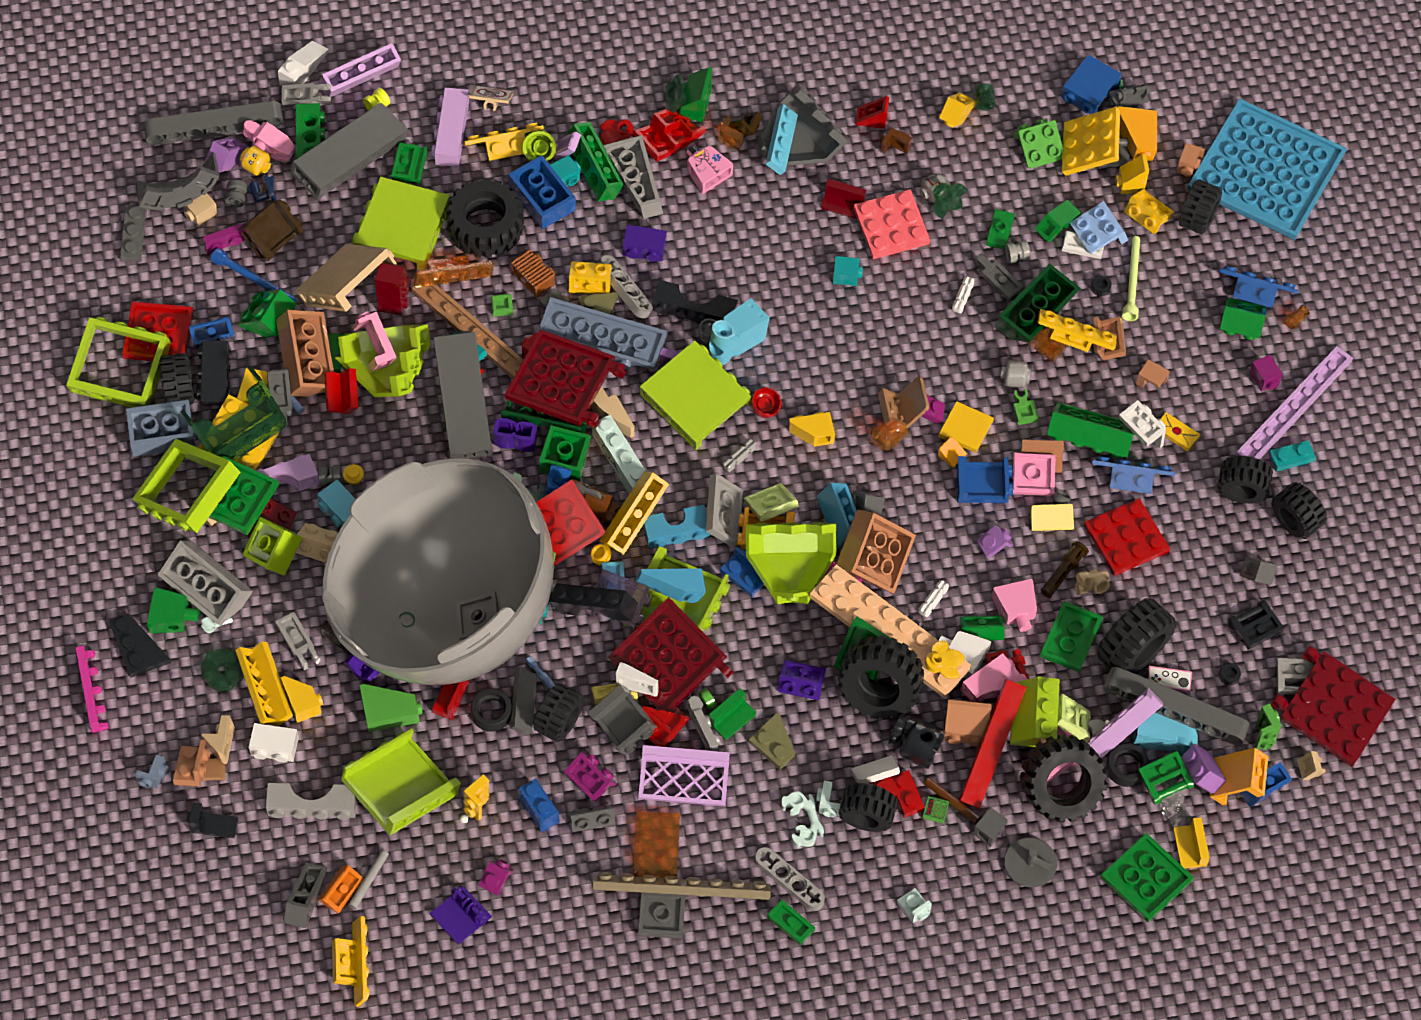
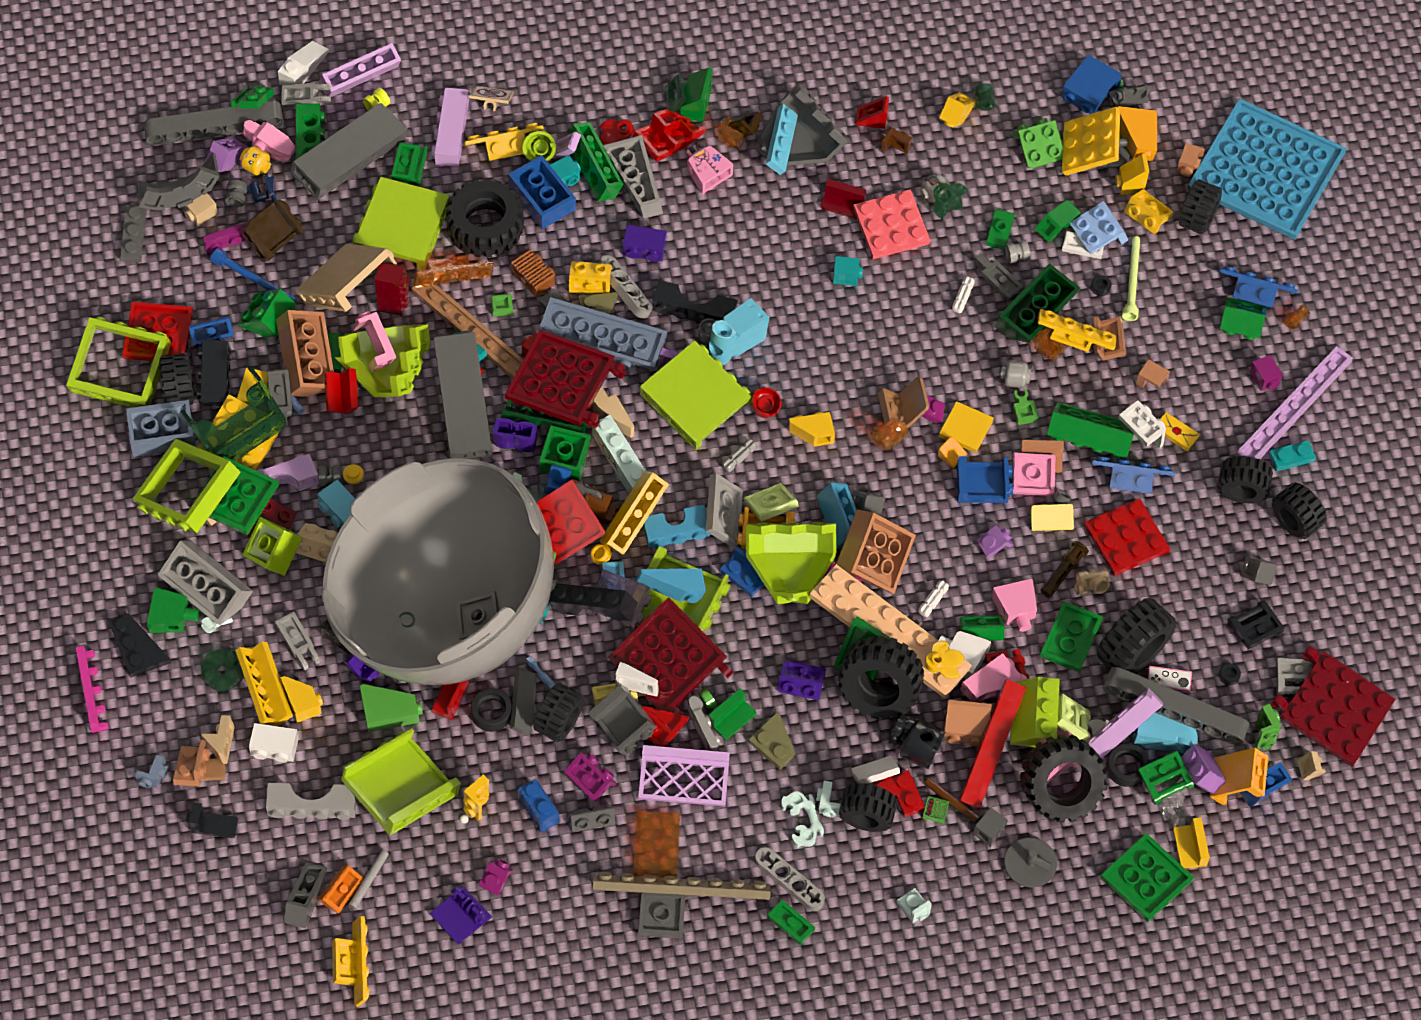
none -> green plate [231,85,274,109]

